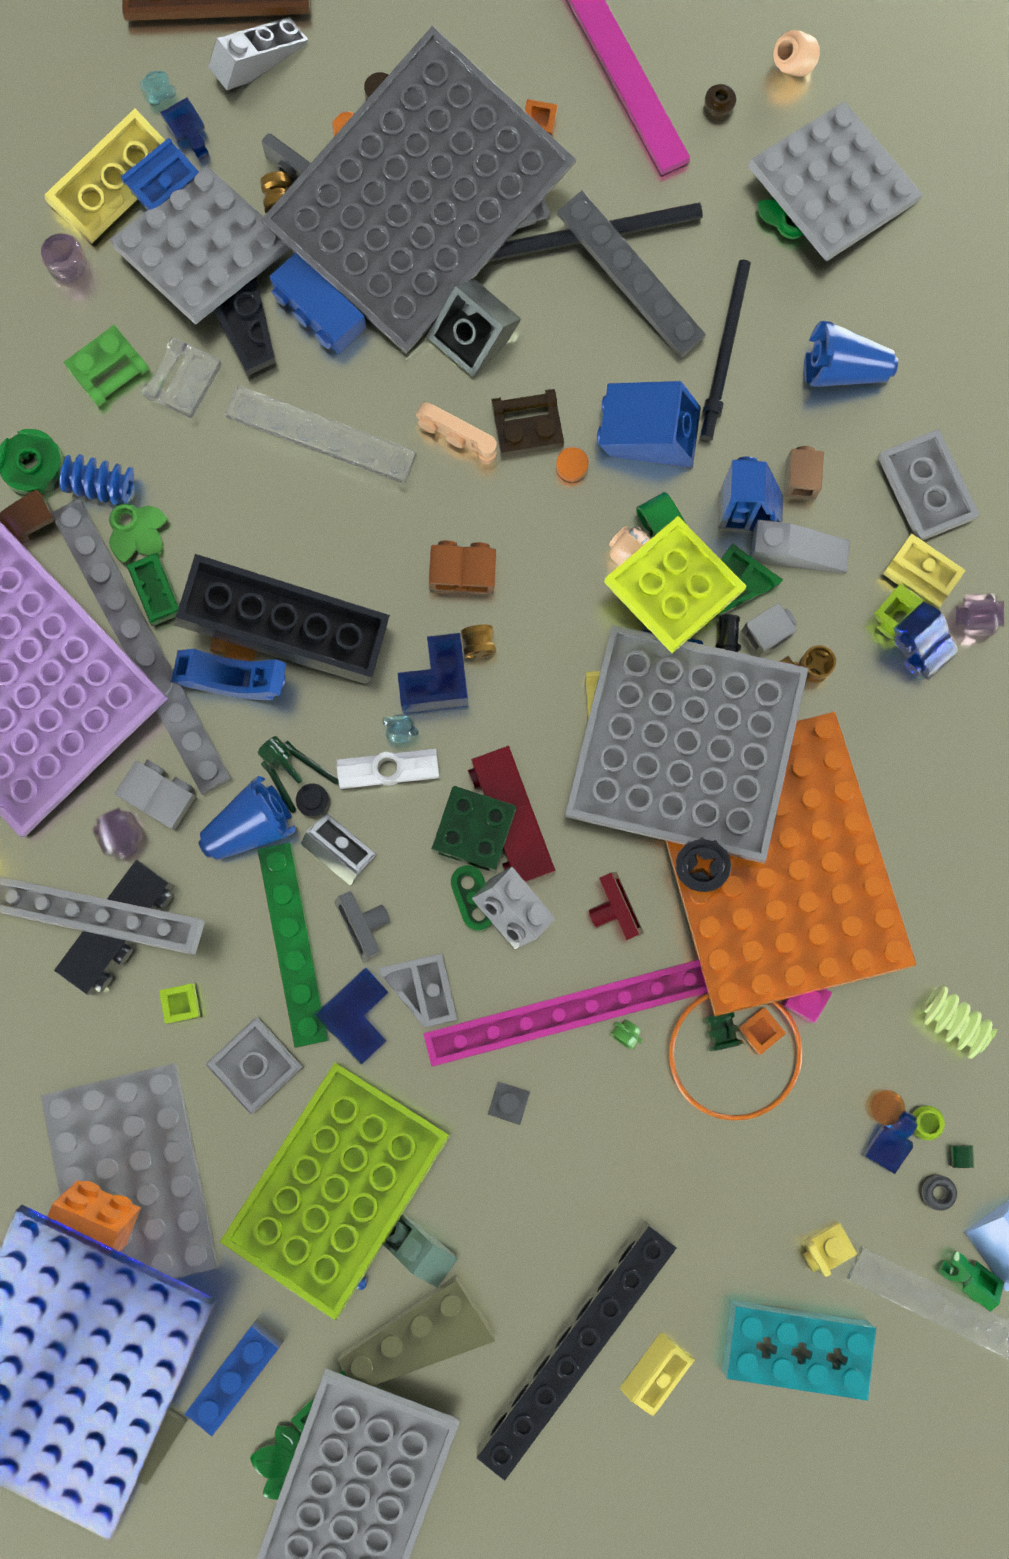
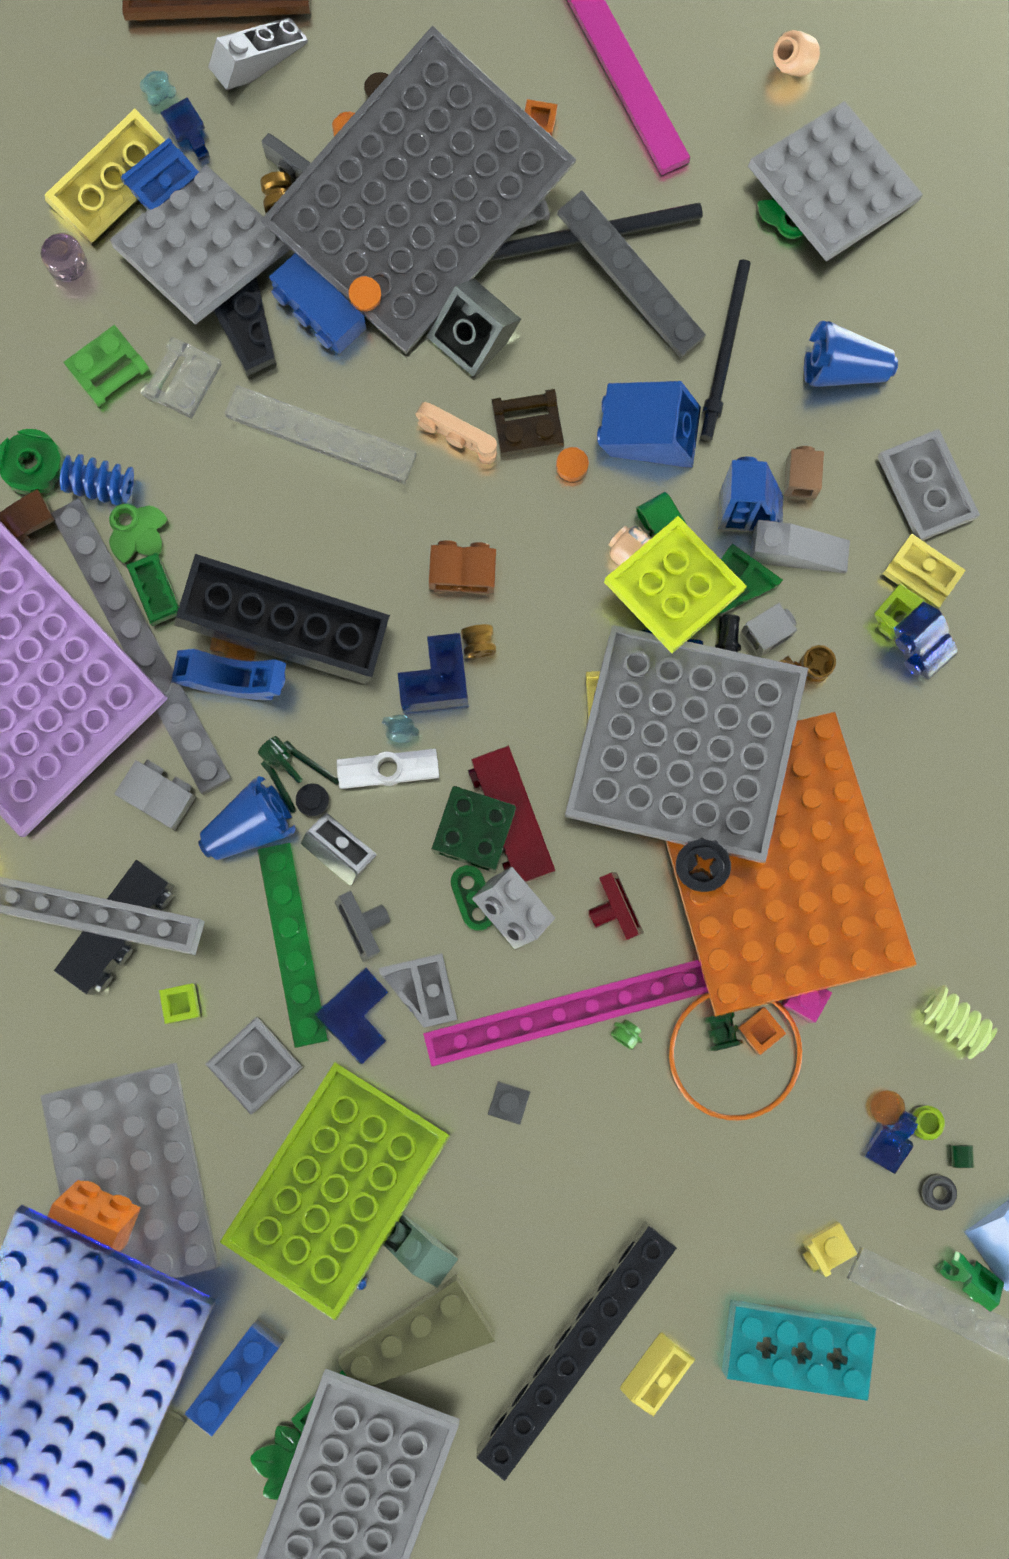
clear purple head [92,807,143,859] -> none
dark brown plate [705,84,736,117] -> none
clear purple head [956,593,1004,636] -> none
none -> orange tile [349,276,381,312]

